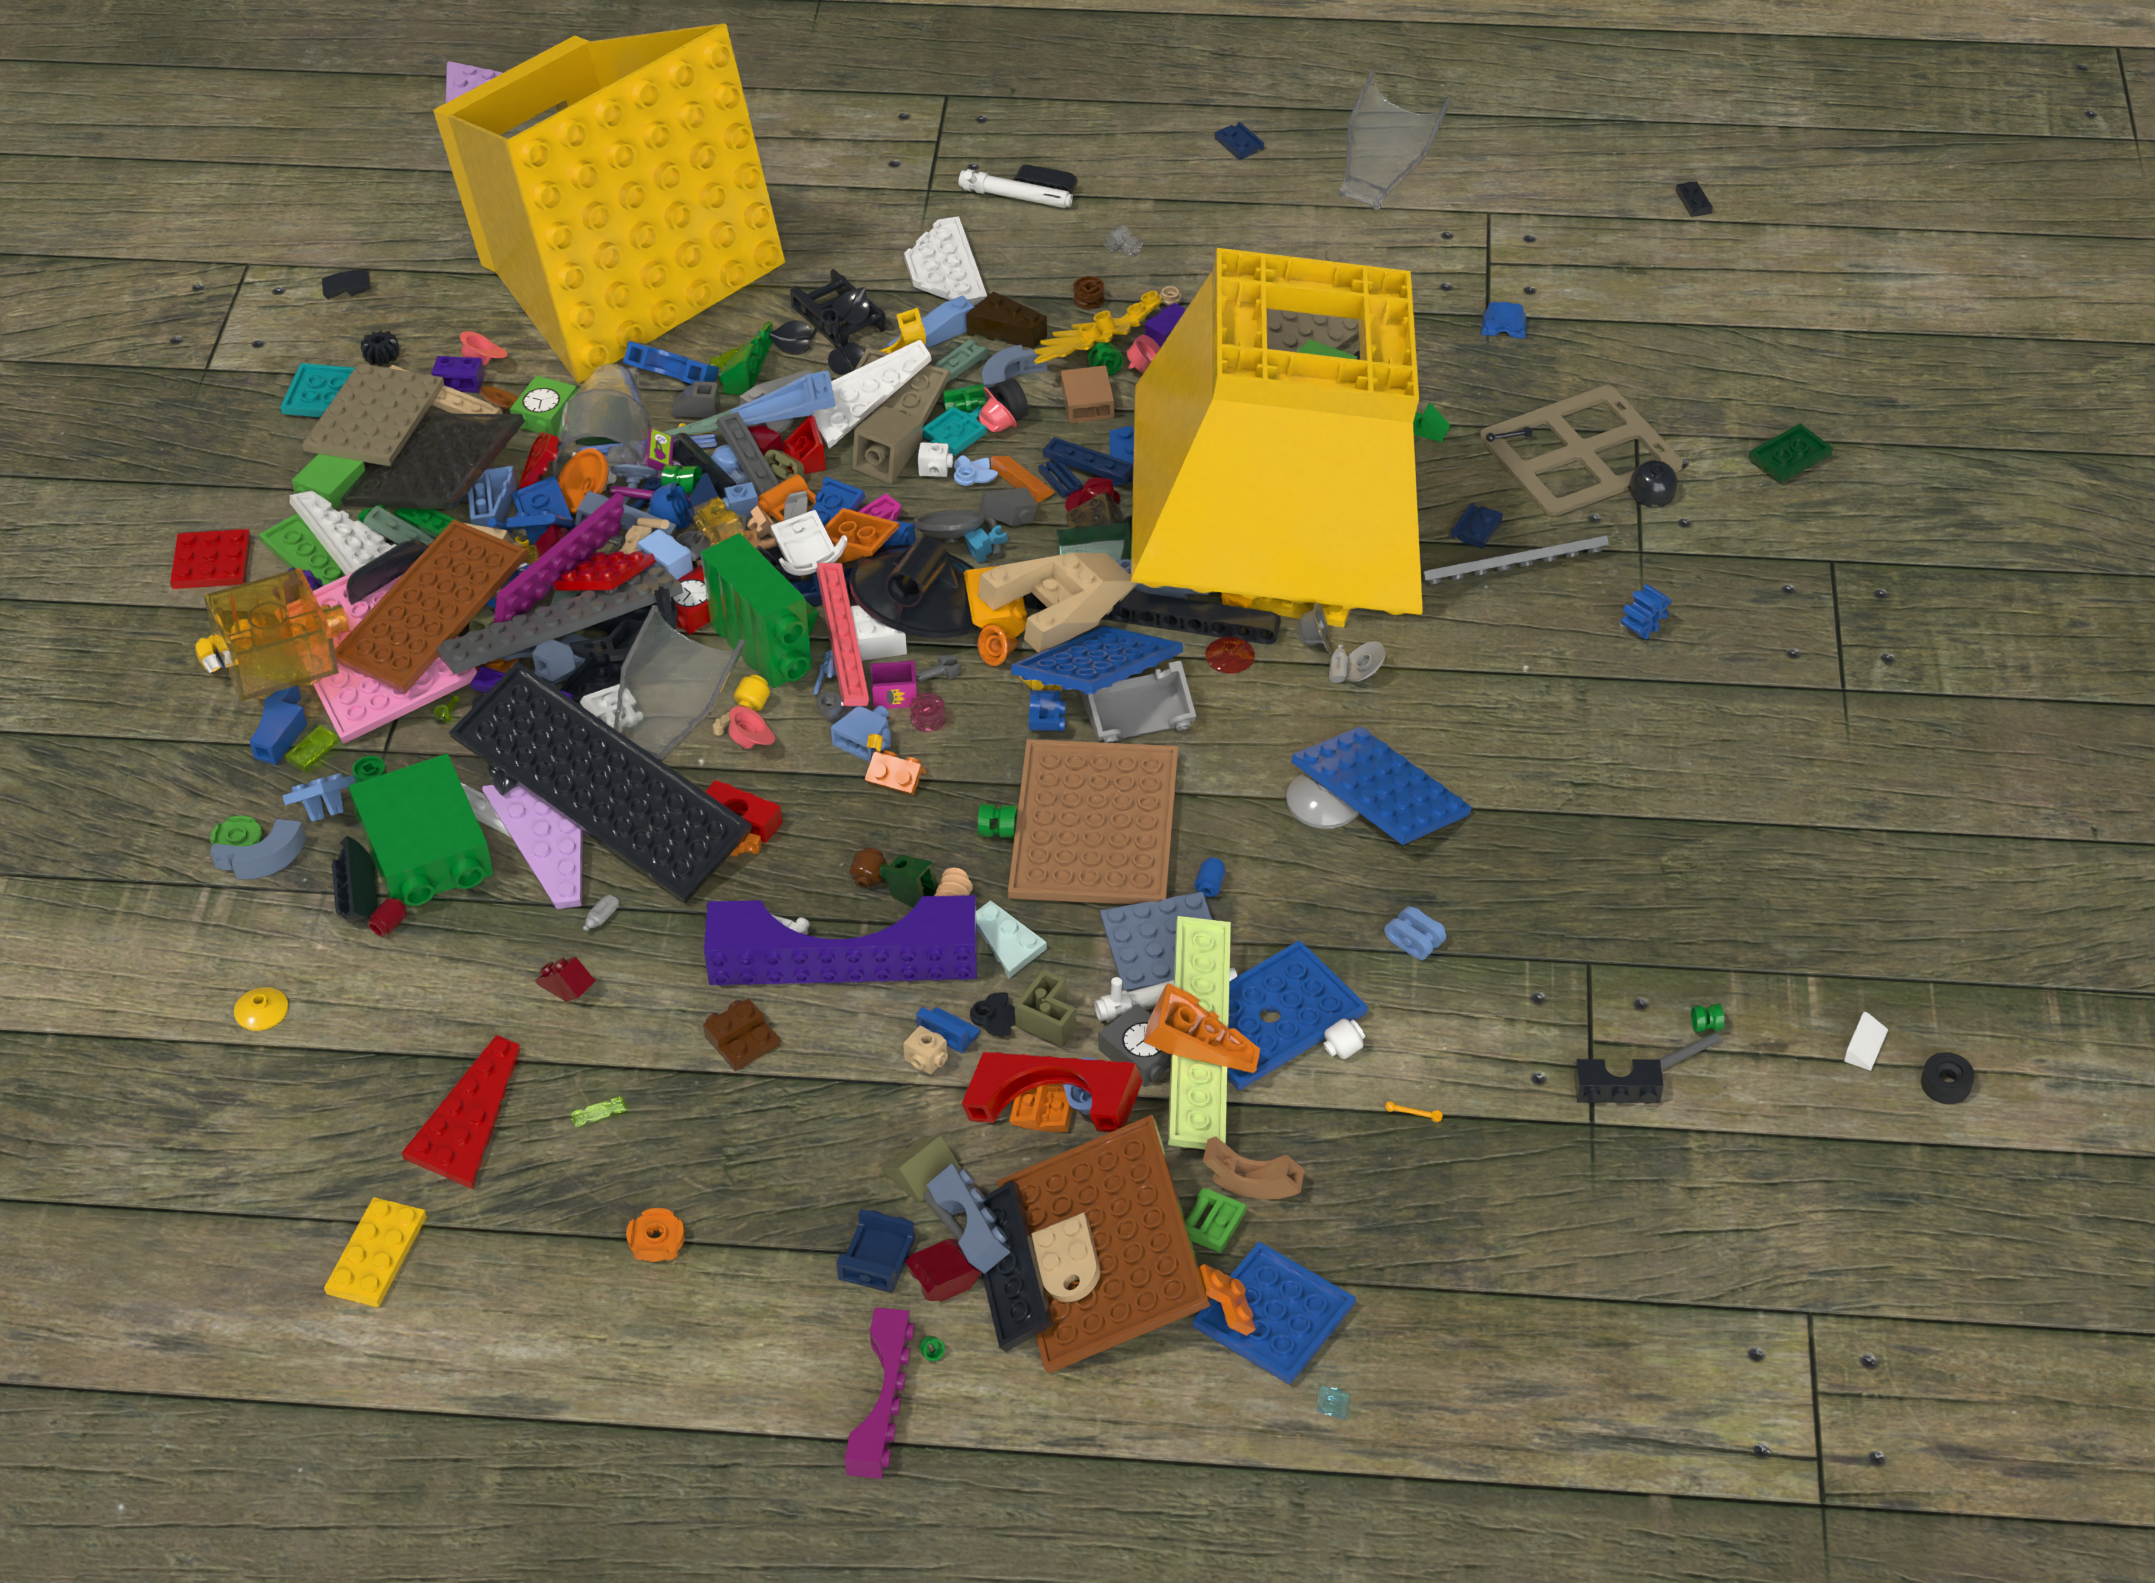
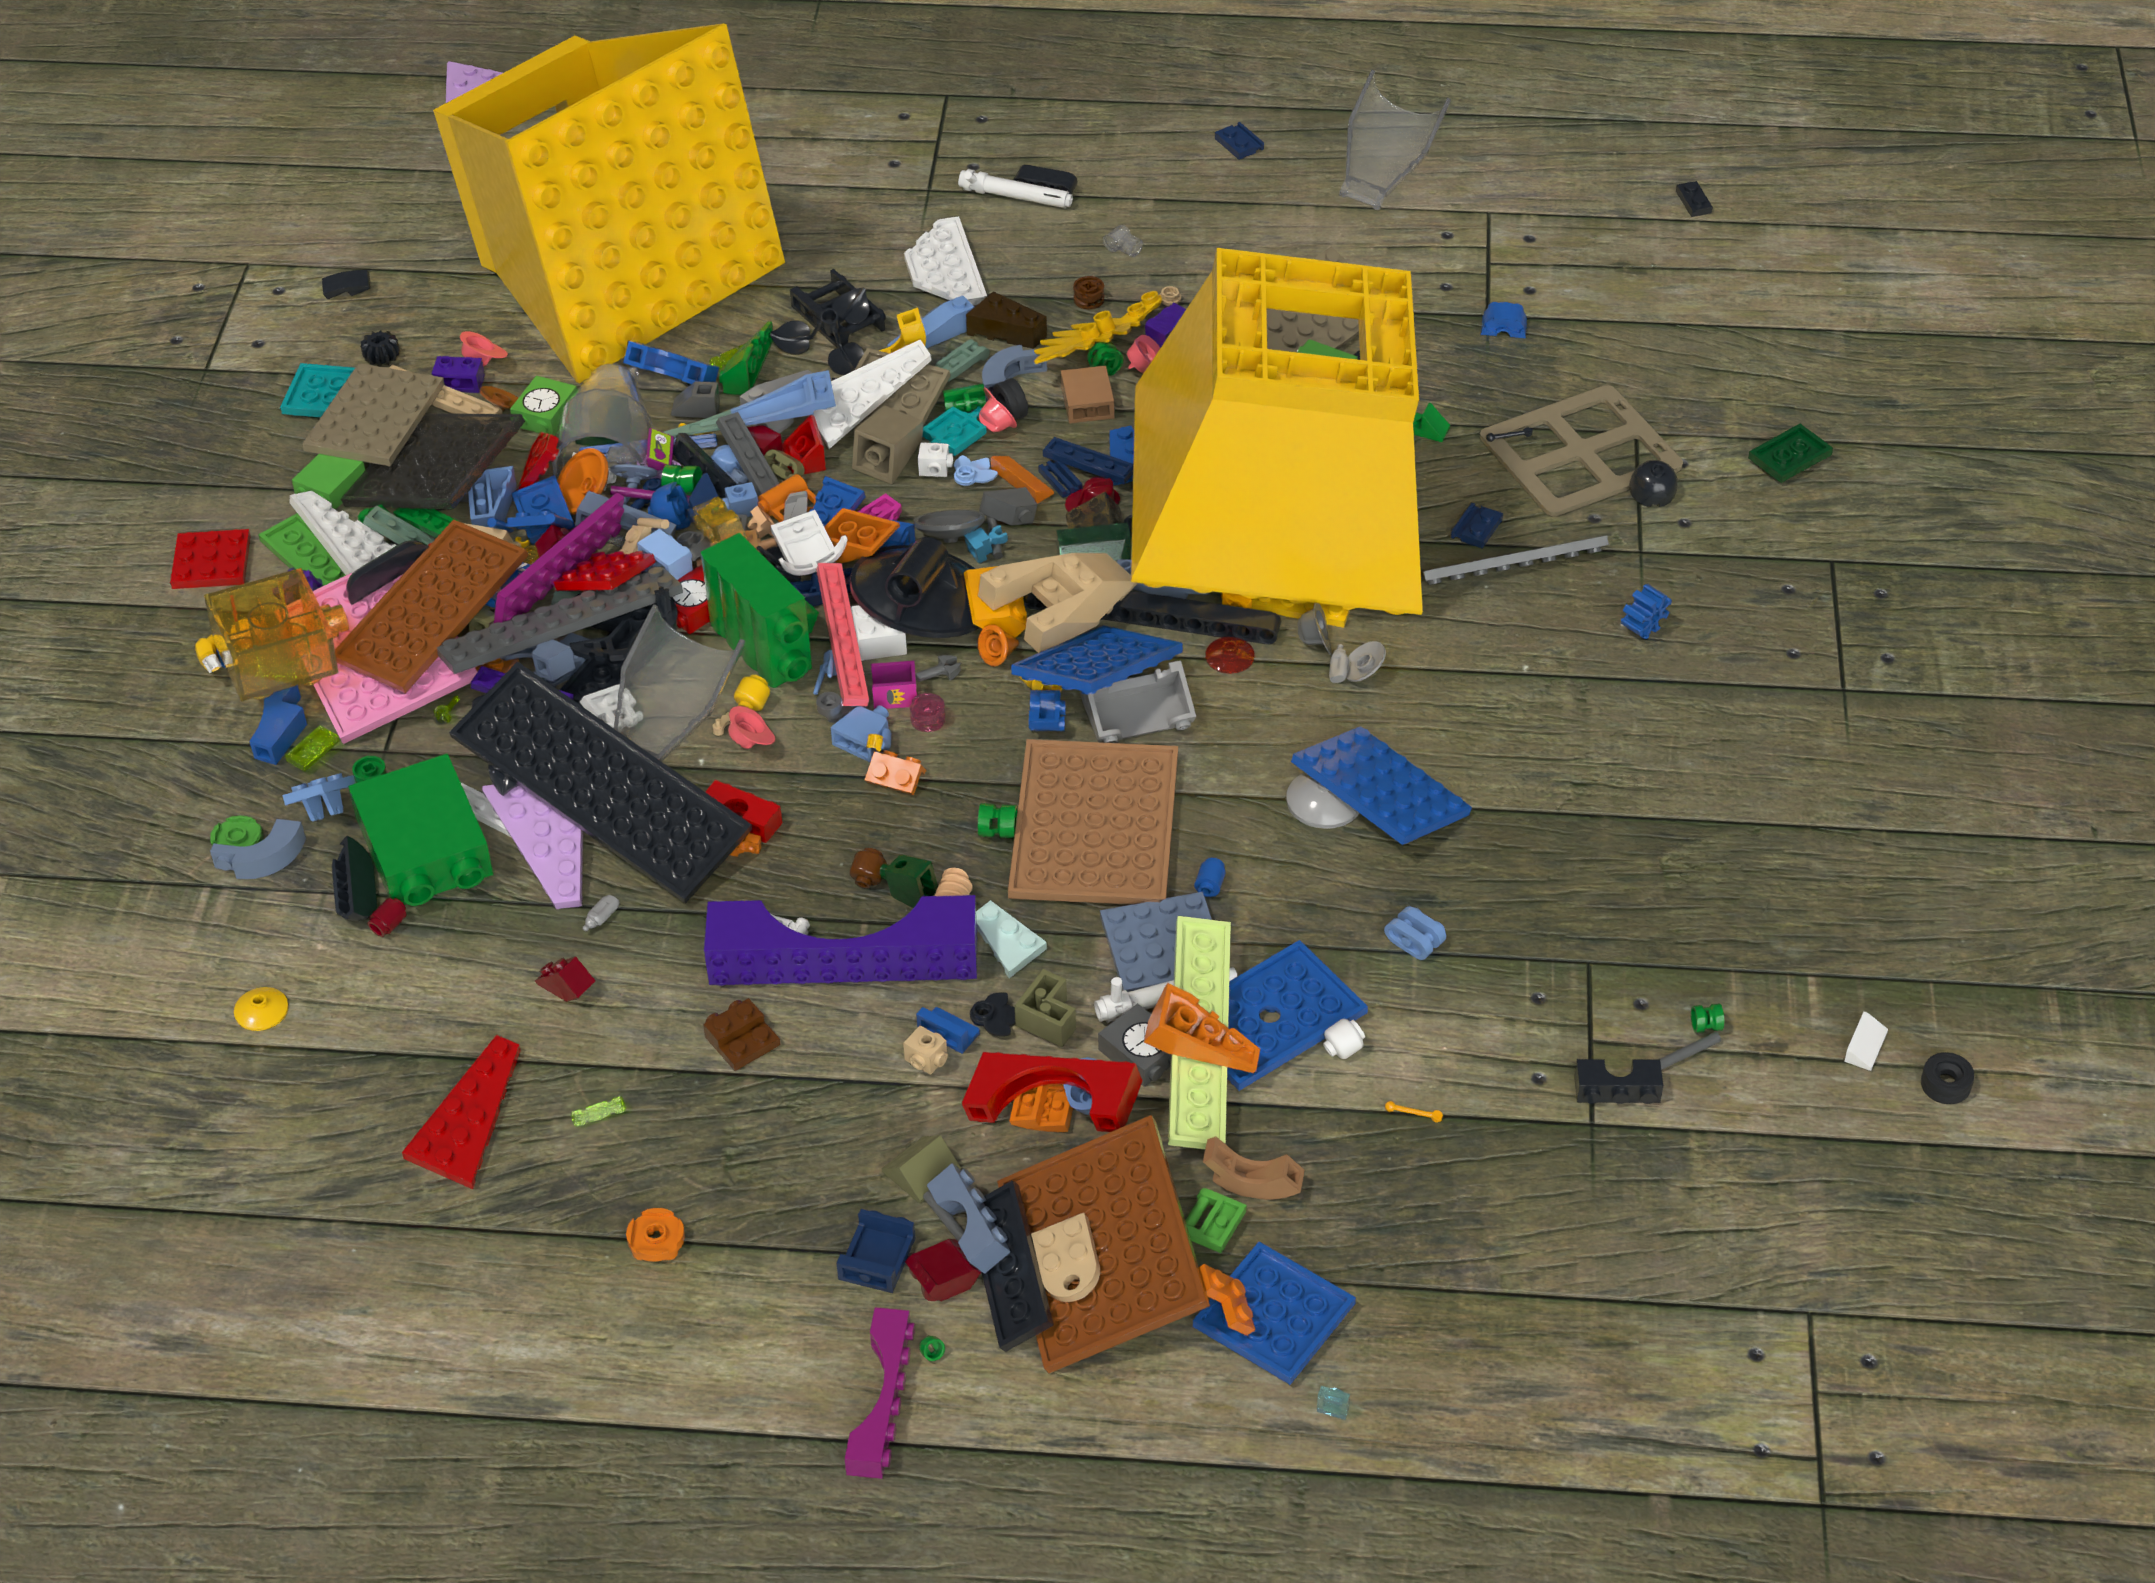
yellow plate [324,1197,427,1308] -> none

